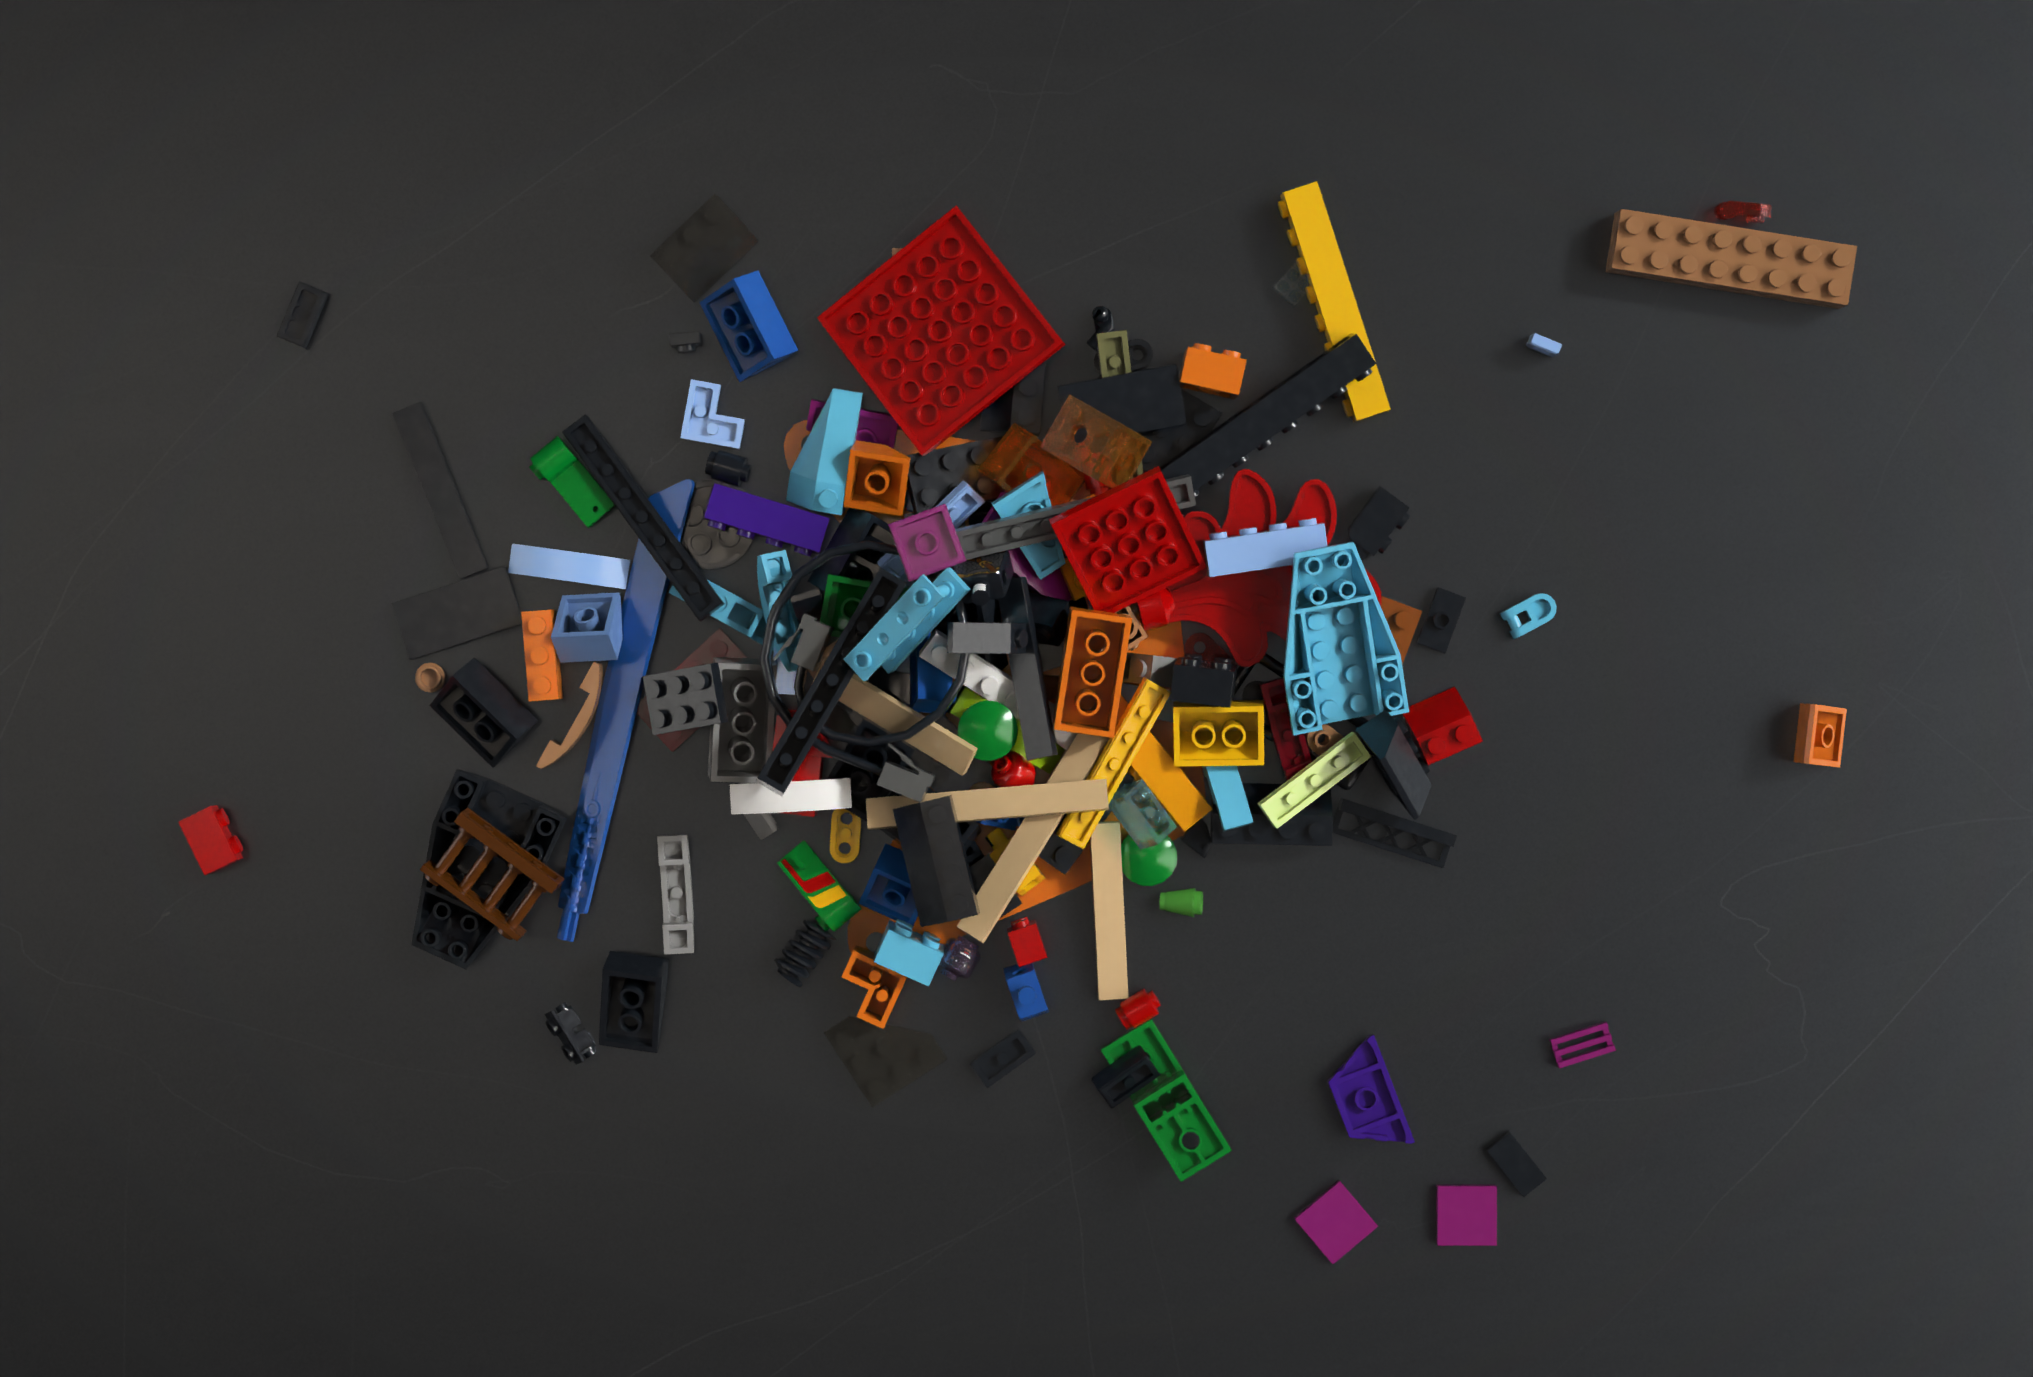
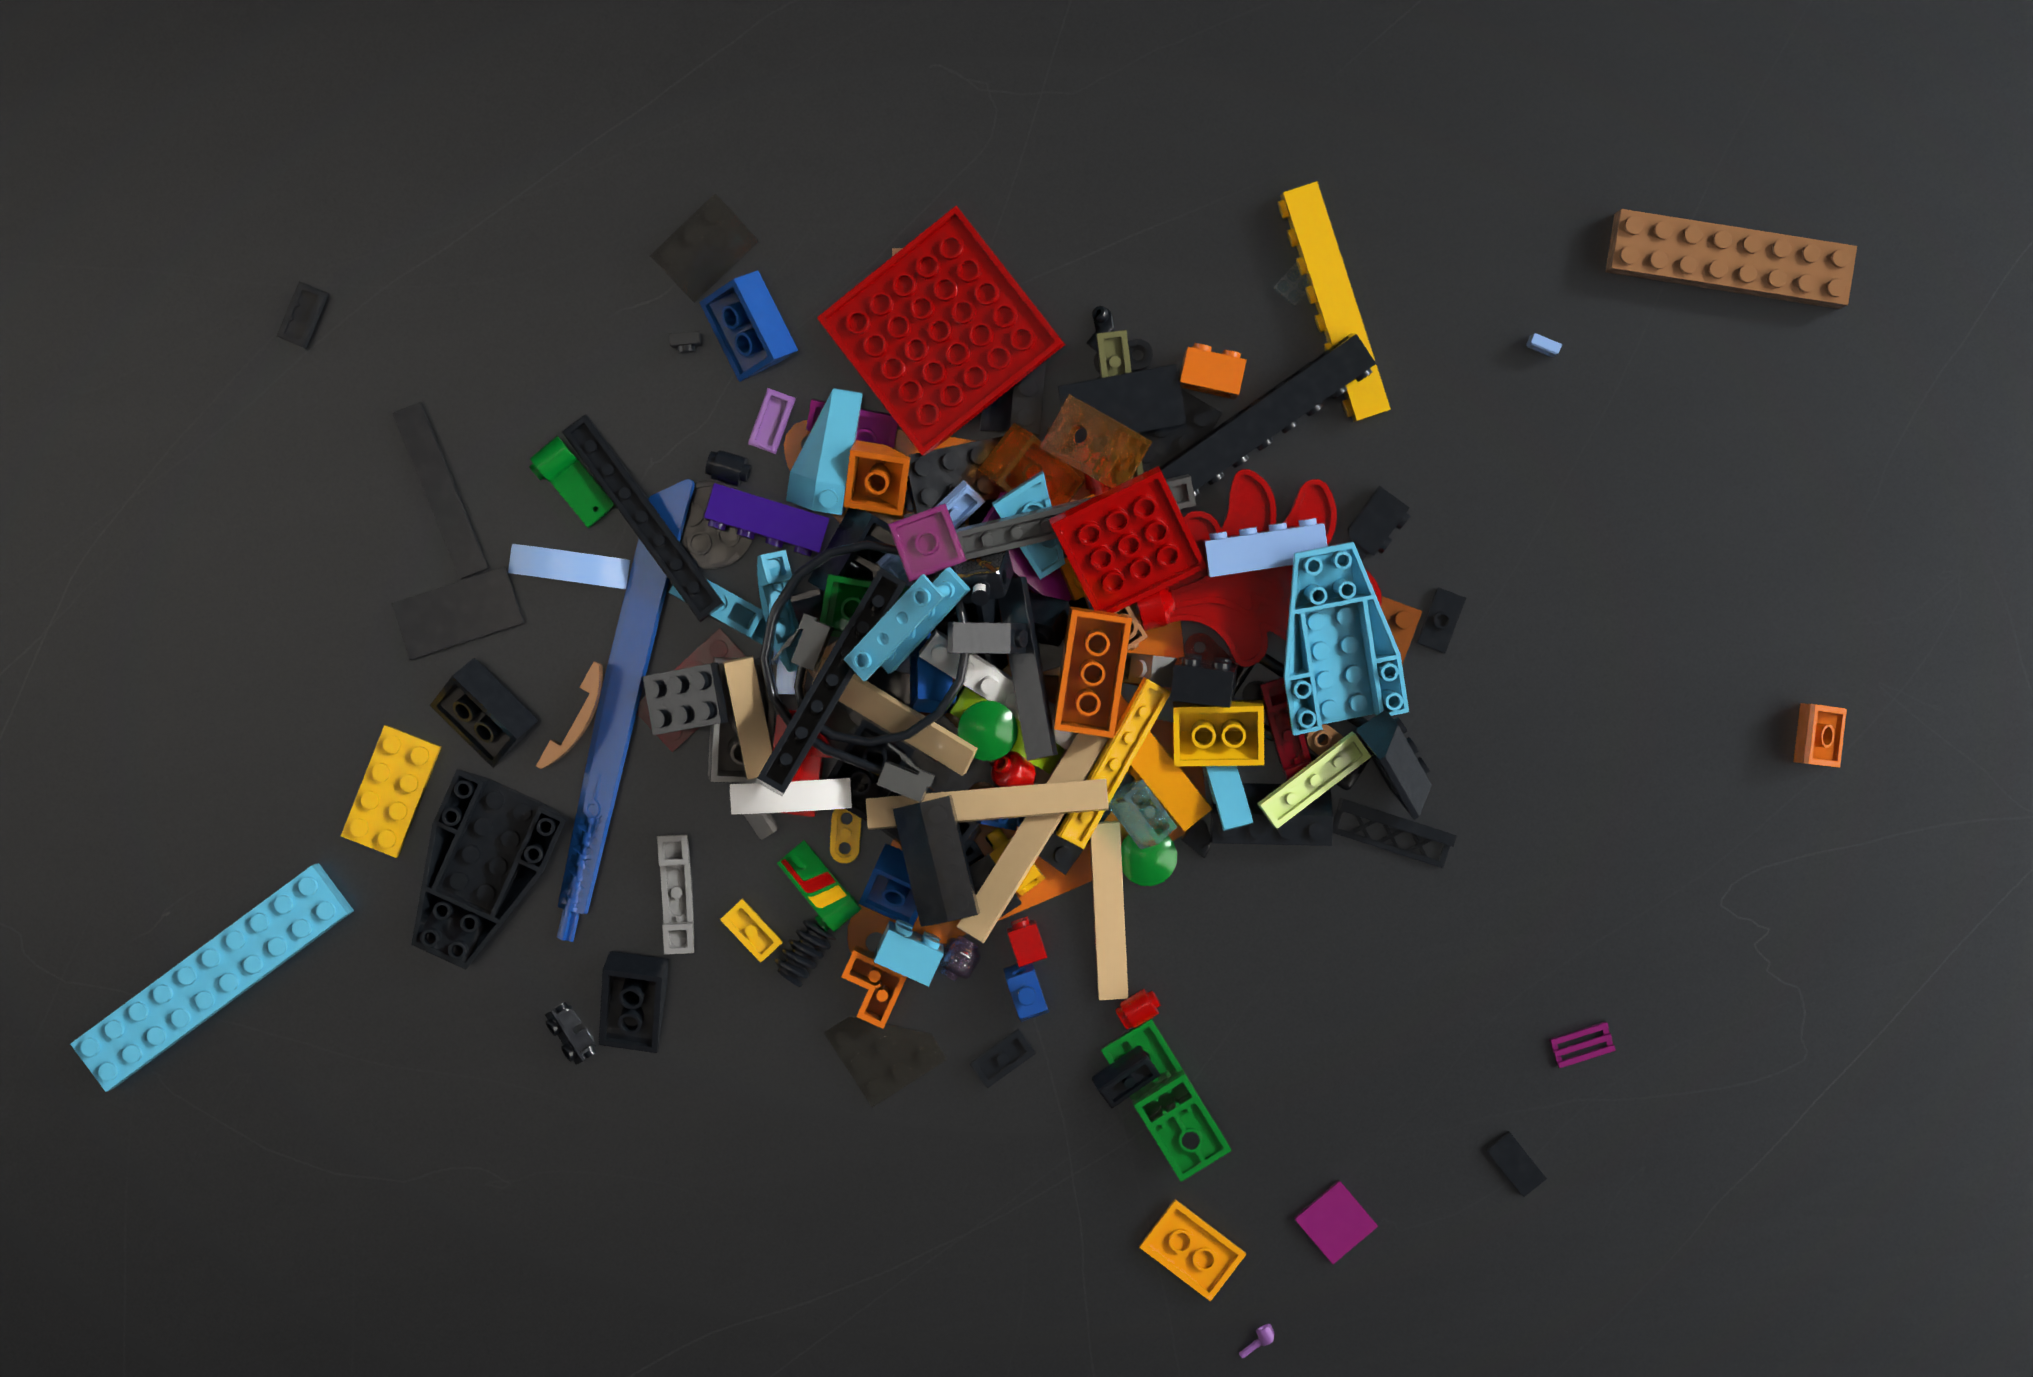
red brick [178,805,243,876] -> none
medium nougat plate [415,663,446,693] -> none
reddish brown fence [420,808,564,941] -> none
orange brick [521,609,563,702] -> none
medium blue slope [551,592,623,663] -> none
light blue plate [680,379,745,449] -> none
bright green cone [1160,888,1203,917] -> none
dark purple wing [1327,1034,1415,1144] -> none
red slope [1402,686,1483,765] -> none
magenta tile [1436,1185,1497,1246] -> none
medium azure plate [1500,593,1557,639] -> none
clear red plate [1714,201,1772,224] -> none
none -> medium azure brick [70,863,354,1092]
none -> yellow plate [341,725,441,858]
none -> yellow plate [720,898,783,963]
none -> tan tile [723,656,772,780]
none -> medium lavender tile [748,388,796,454]
none -> light orange plate [1139,1199,1246,1302]
none -> medium lavender hand [1239,1323,1275,1358]

